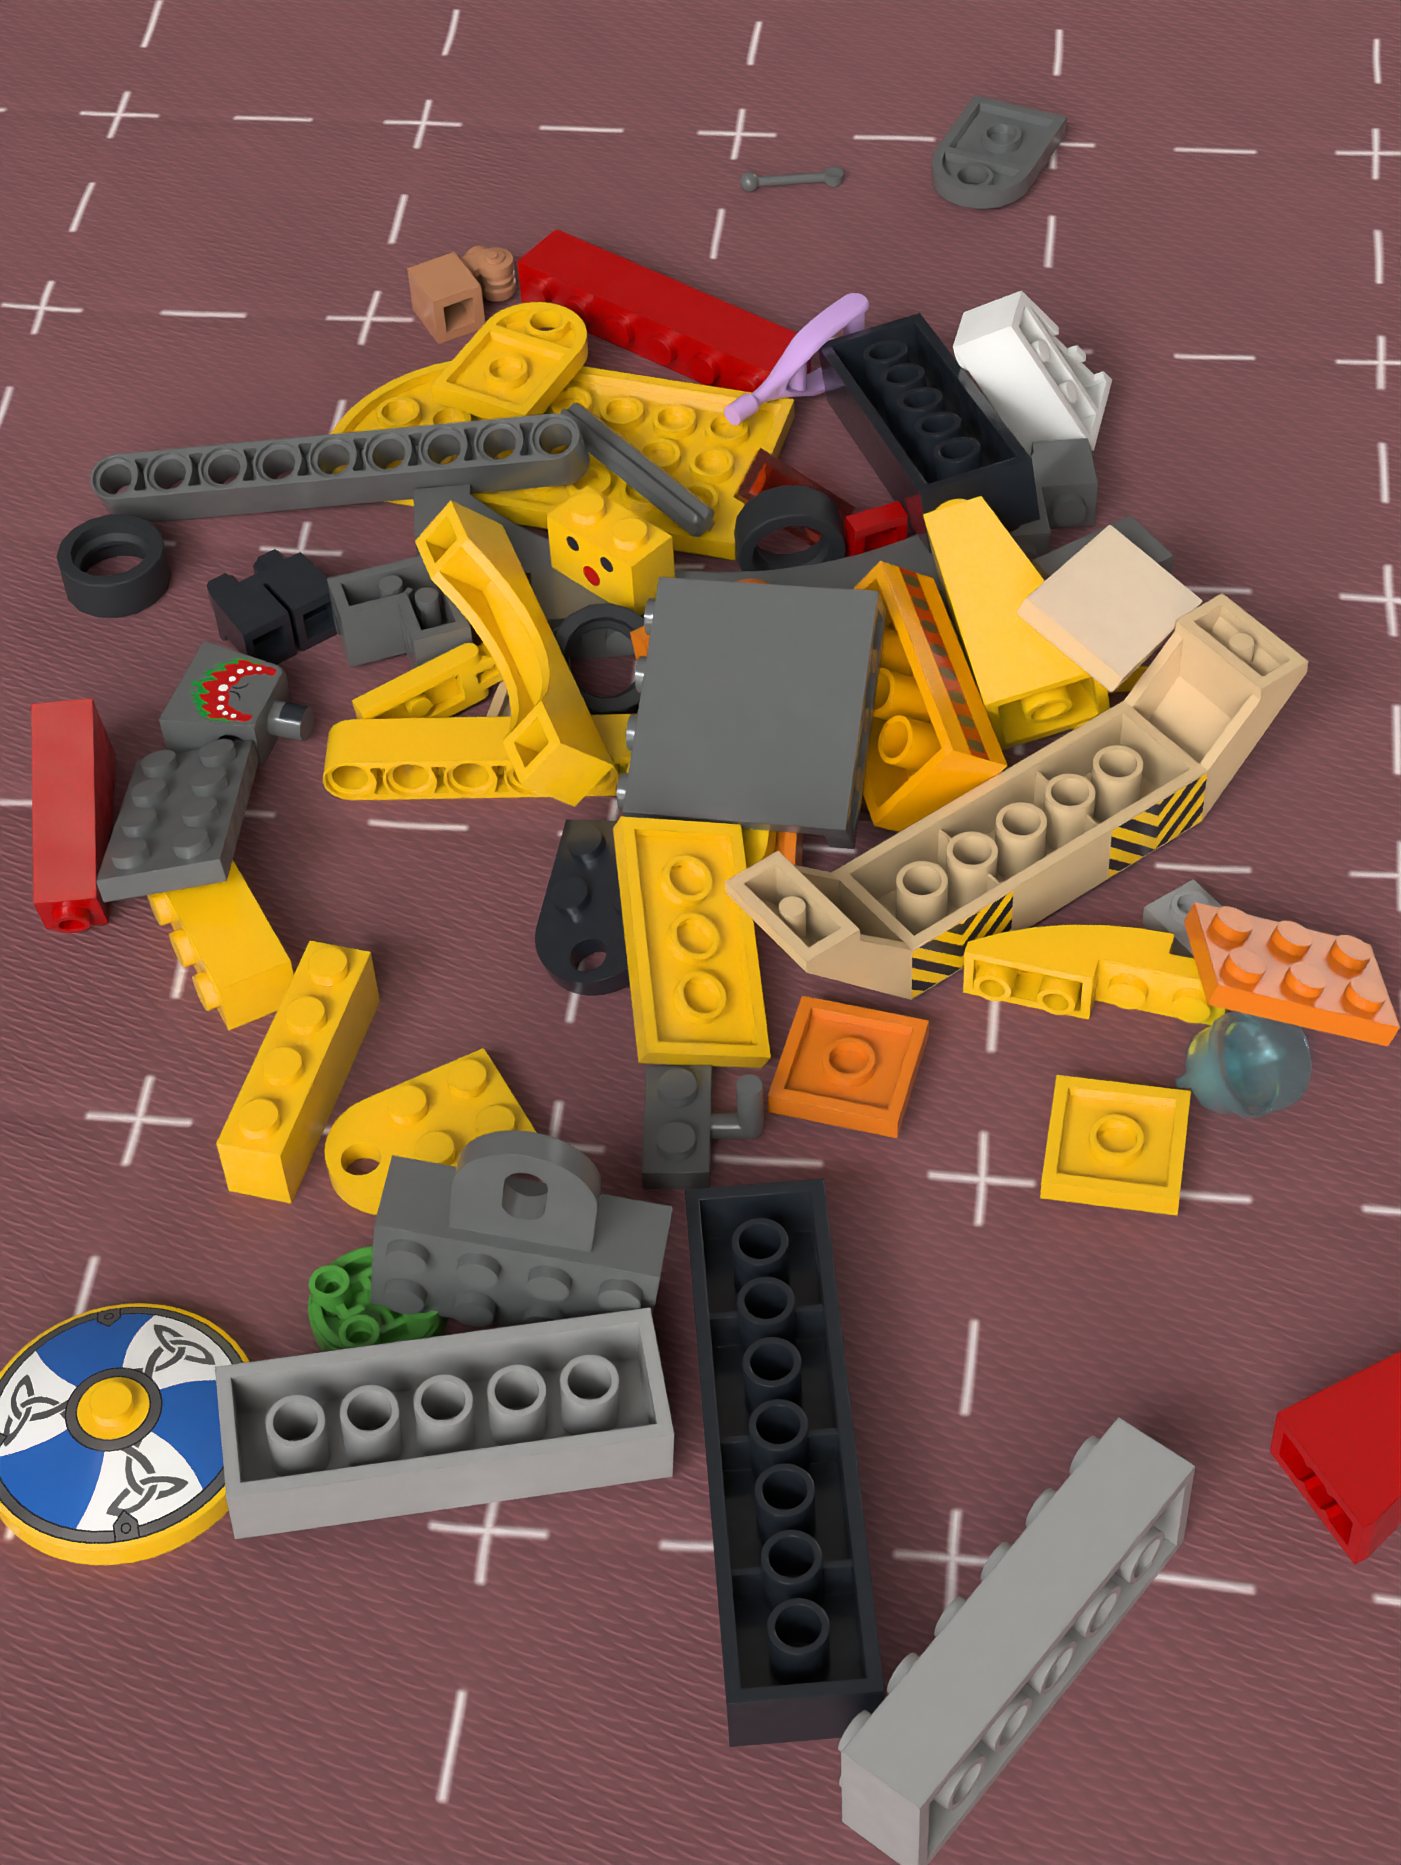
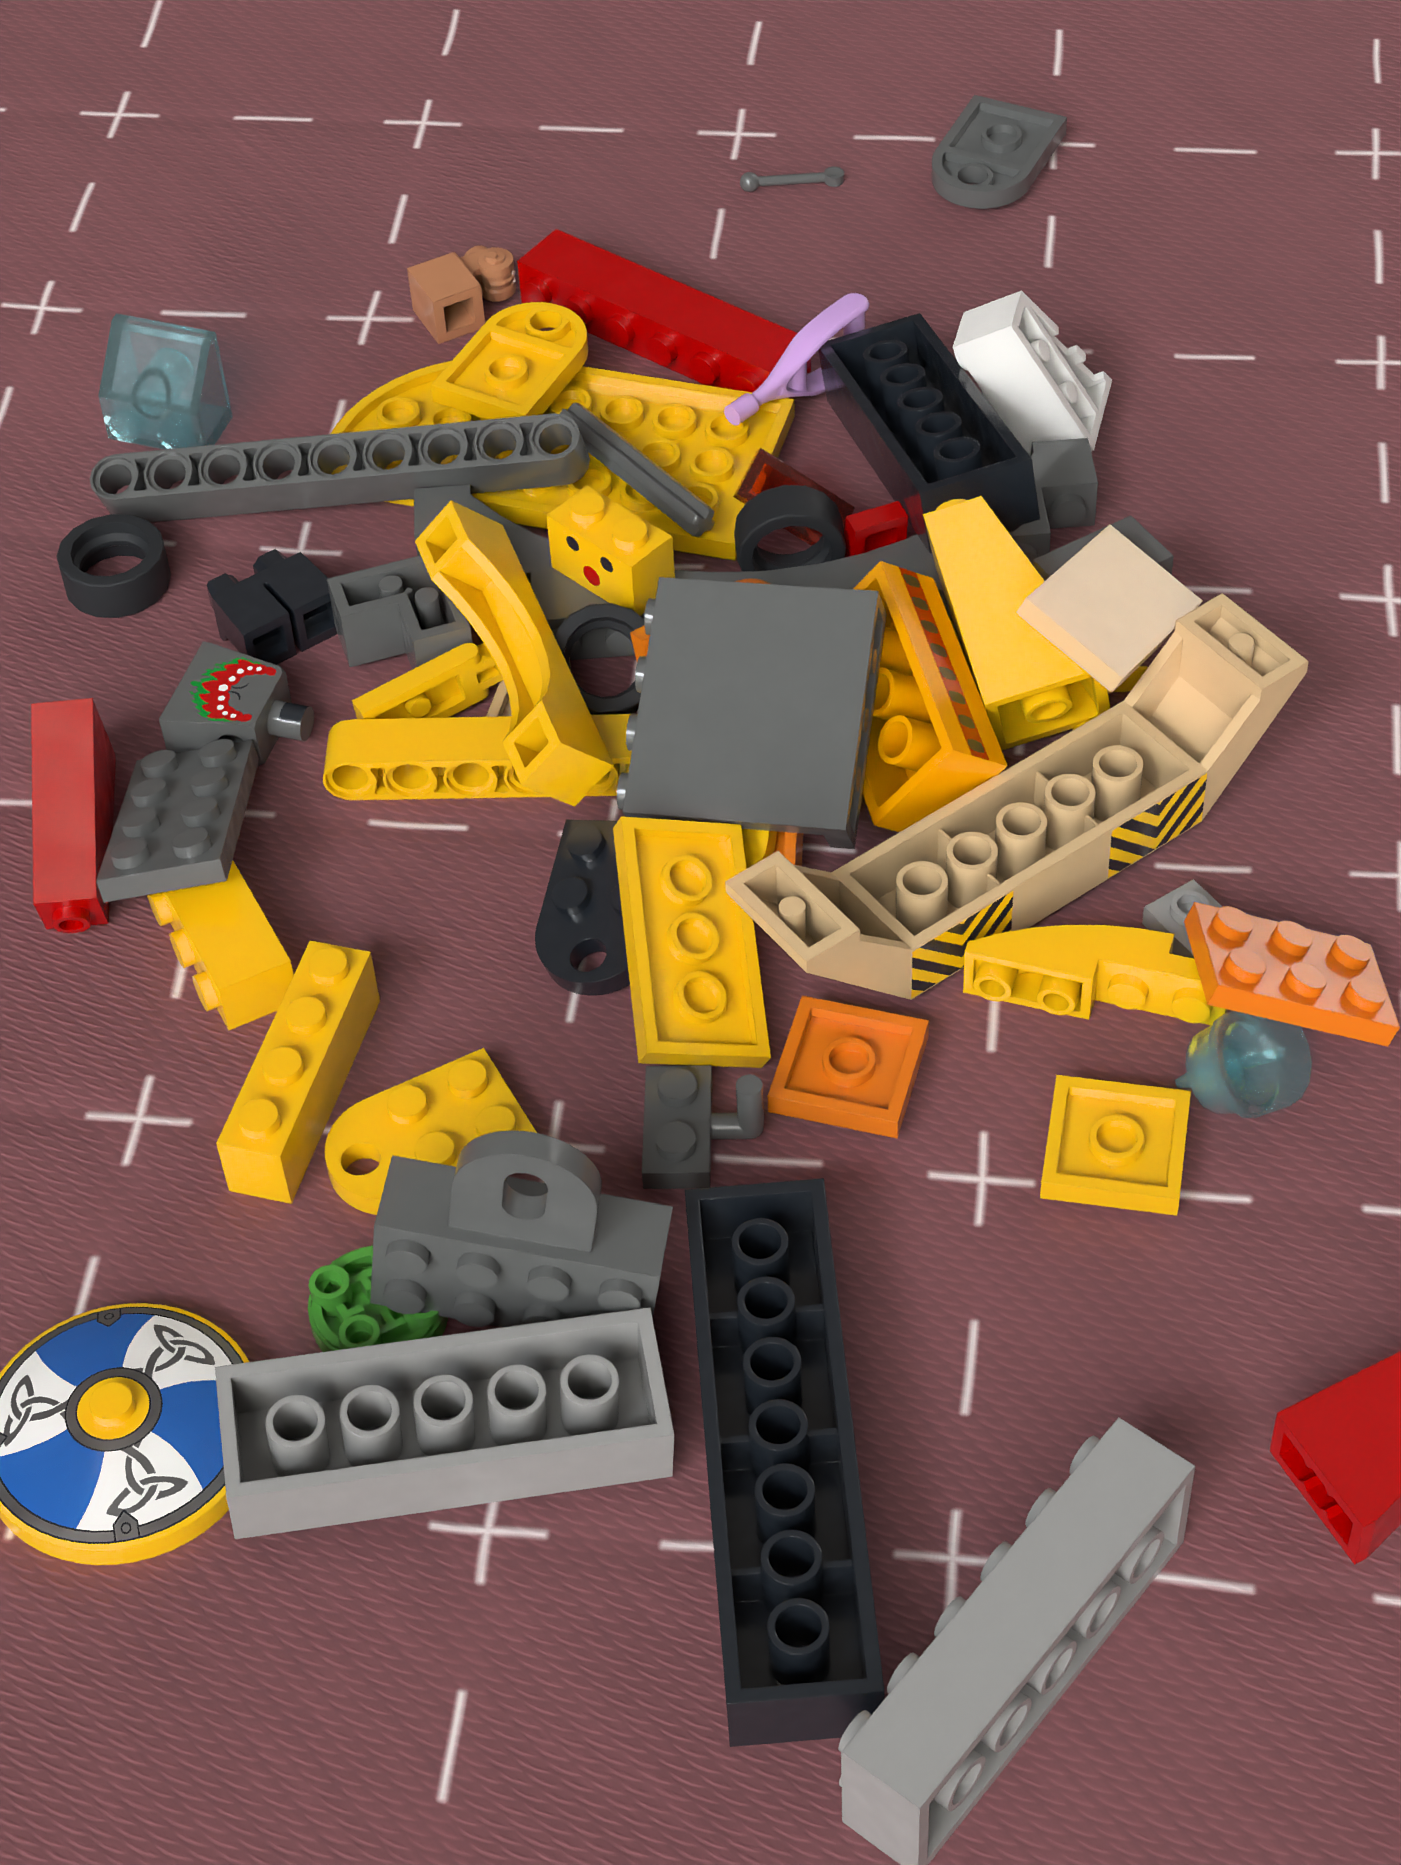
none -> clear light blue slope [98,313,233,450]

